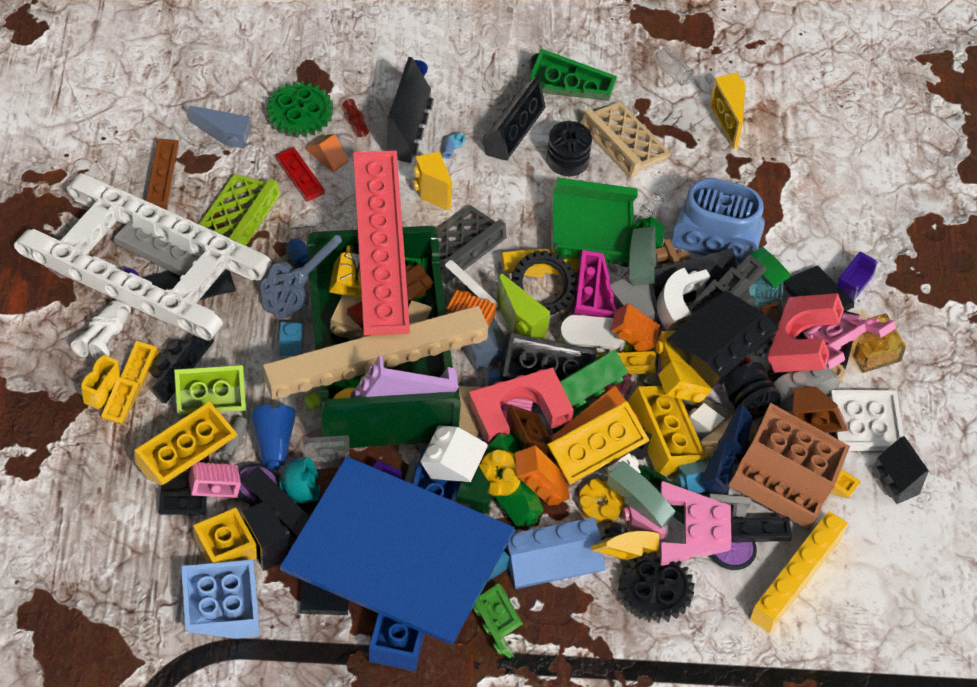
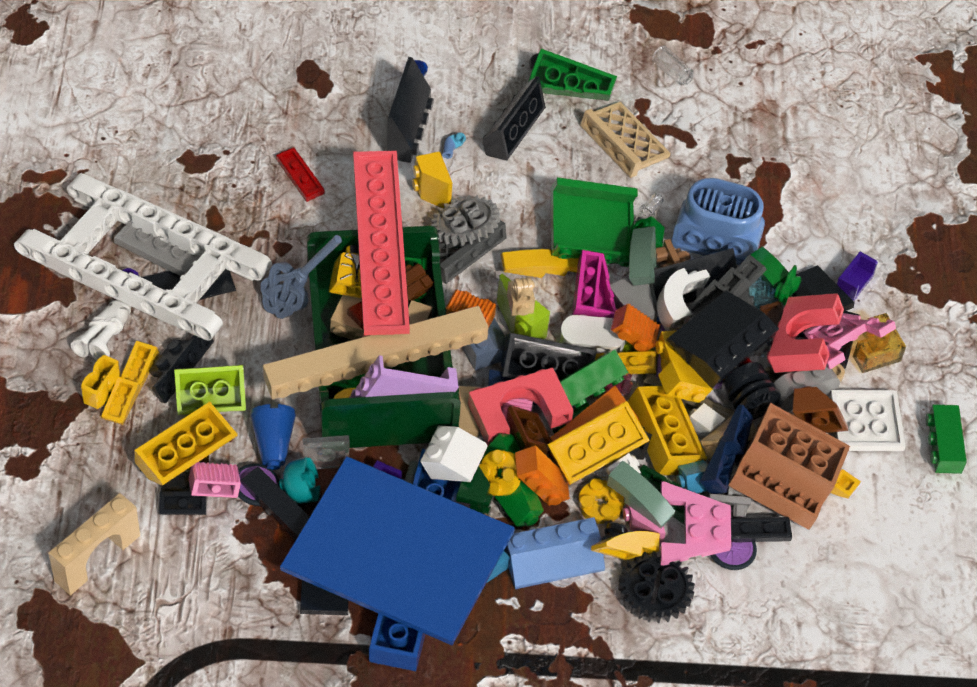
dark orange plate [146,138,179,210] -> none
light blue slope [181,560,259,639] -> none
sand blue slope [189,105,251,149] -> none
yellow brick [193,508,257,564] -> none
lime fence [199,173,280,246] -> none
light grey pin [219,417,250,461] -> none
black brick [242,500,291,571] -> none
green gear [267,81,333,138] -> none
dark azure brick [279,322,303,356] -> none
blue brick [286,238,307,269] -> none
lime plate [303,390,320,412] -> none
orange slope [305,134,349,172] -> none
clear red pin [342,99,369,137] -> none
white tile [445,260,499,308] -> none
bright green bracket [473,583,523,658] -> none
black tyre [511,250,576,315] -> none
black wheel [546,121,592,177] -> none
yellow slope [710,73,746,149] -> none
yellow brick [750,510,848,633] -> none
black slope [873,436,929,504] -> none
none -> tan arch [49,493,140,596]
none -> light grey gear [431,195,500,246]
none -> tan brick [507,277,535,316]
none -> green plate [775,265,801,306]
none -> green brick [926,404,967,474]

